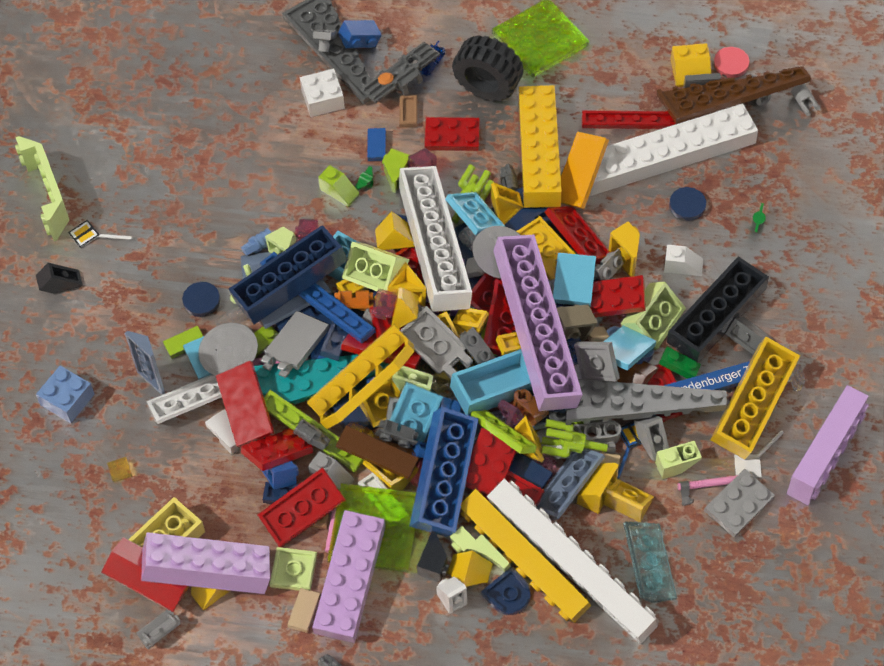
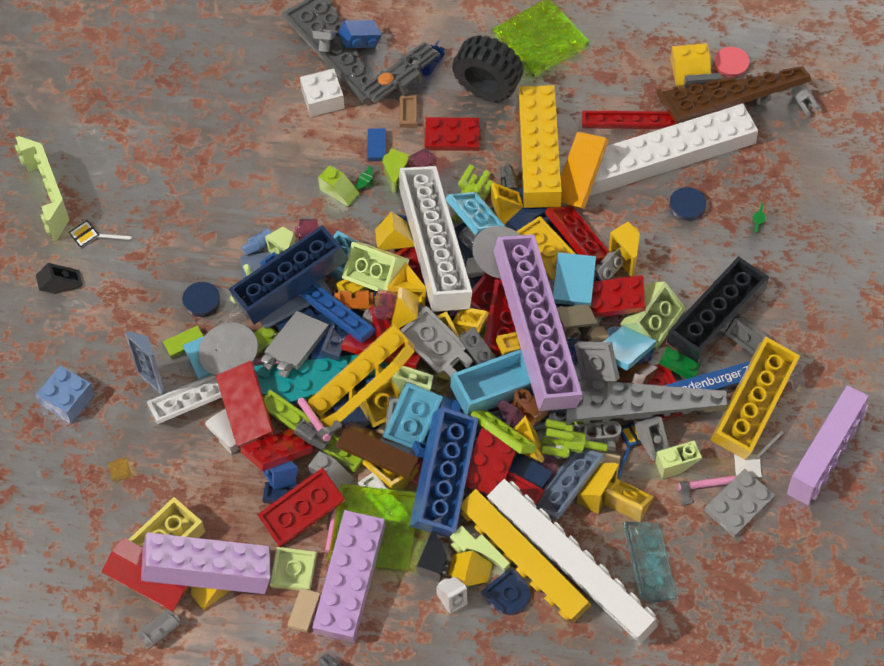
dark grey hinge [375,419,418,448] -> none
white slope [664,245,703,276] -> none
none -> bright pink piece [298,398,342,441]

